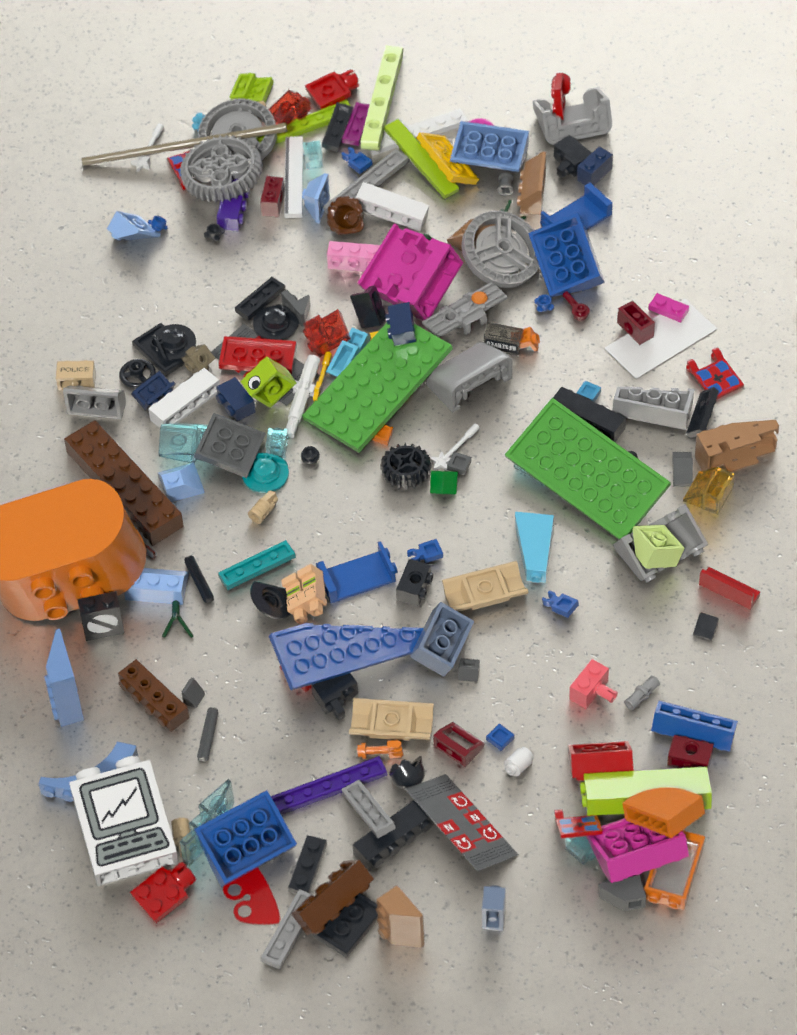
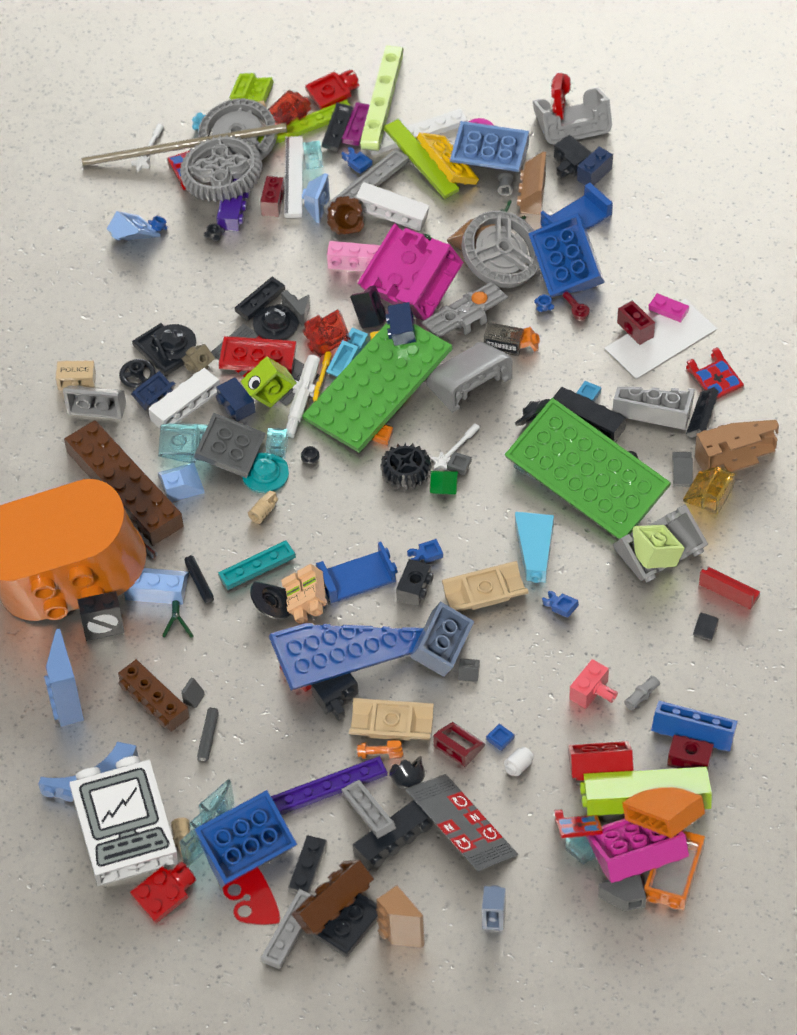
none -> black hat [515,399,550,426]

